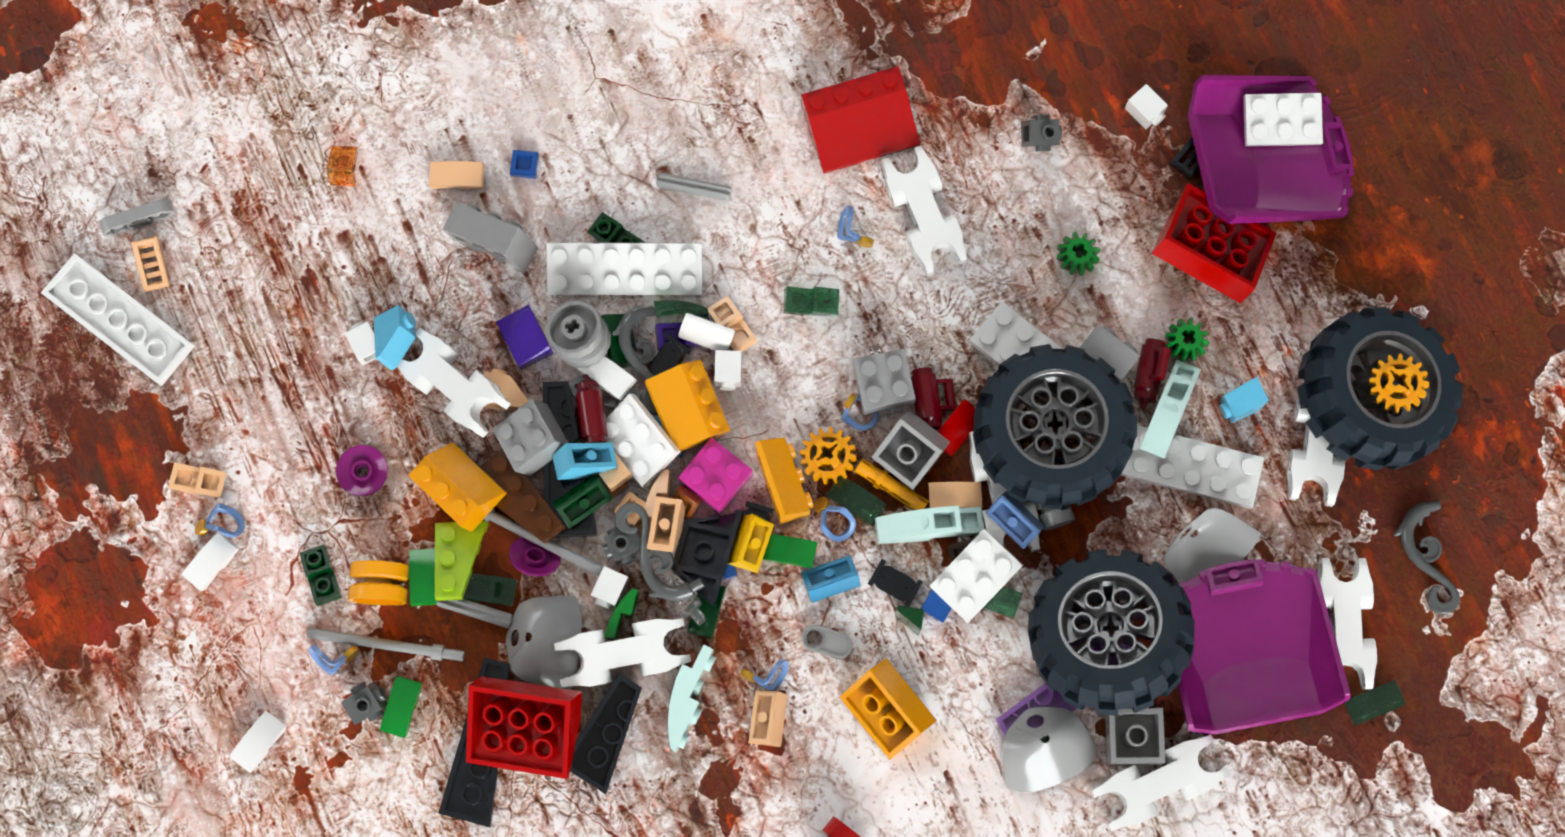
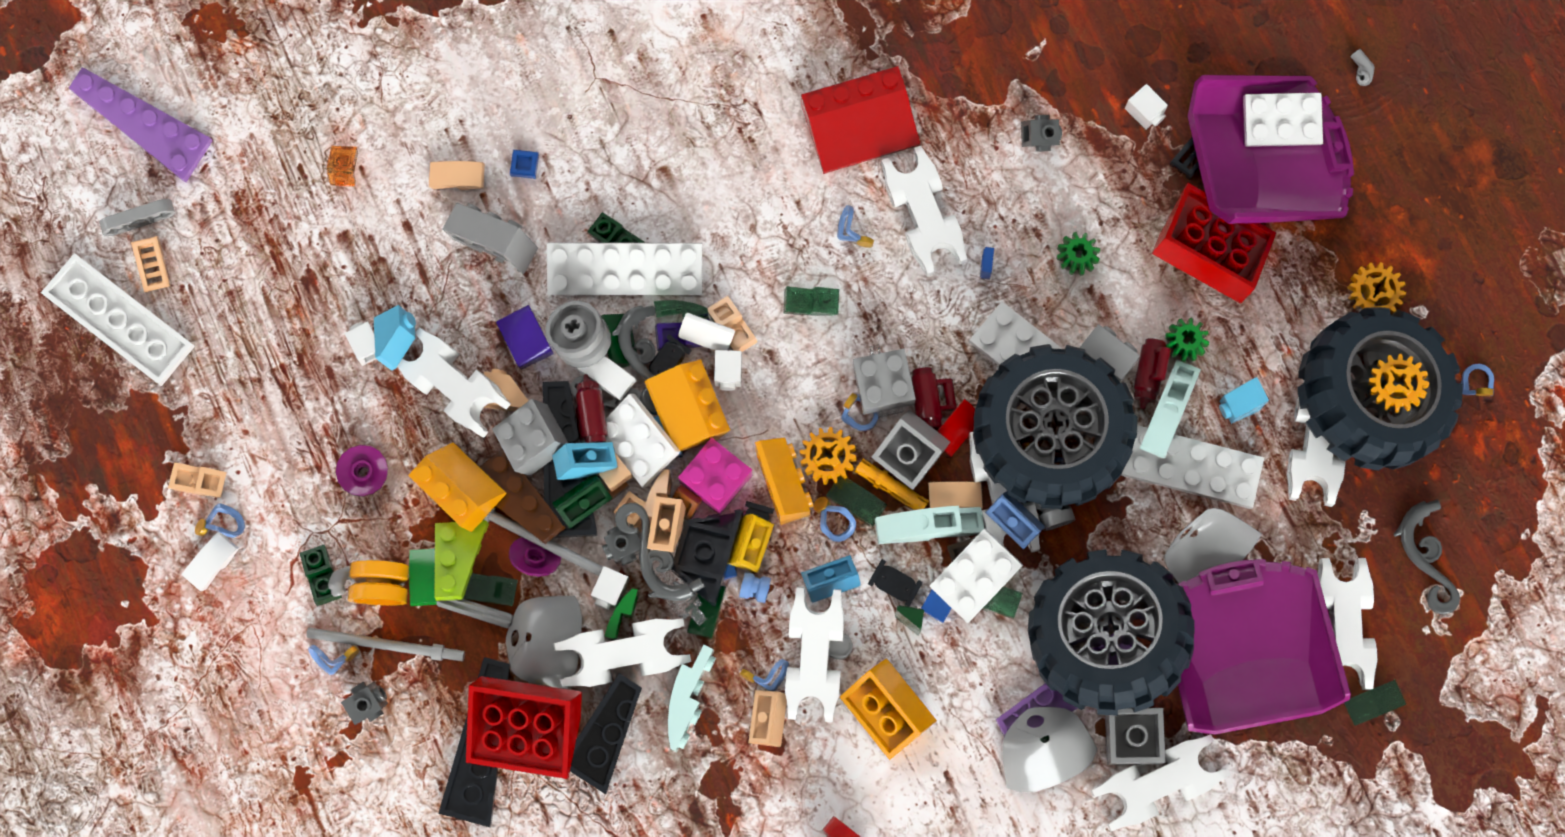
white slope [230,710,286,773] -> none
green slope [380,675,423,738] -> none
light grey axle [656,173,732,201] -> none
green slope [762,534,818,569] -> none
none -> medium lavender wing [69,67,213,182]
none -> light grey arm [328,566,352,597]
none -> medium blue wheel [739,572,771,603]
none -> white piece [785,586,845,722]
none -> blue tile [980,247,994,279]
none -> light orange gear [1347,262,1406,315]
none -> light grey arm [1351,49,1375,86]
none -> medium blue piece [1461,364,1494,396]

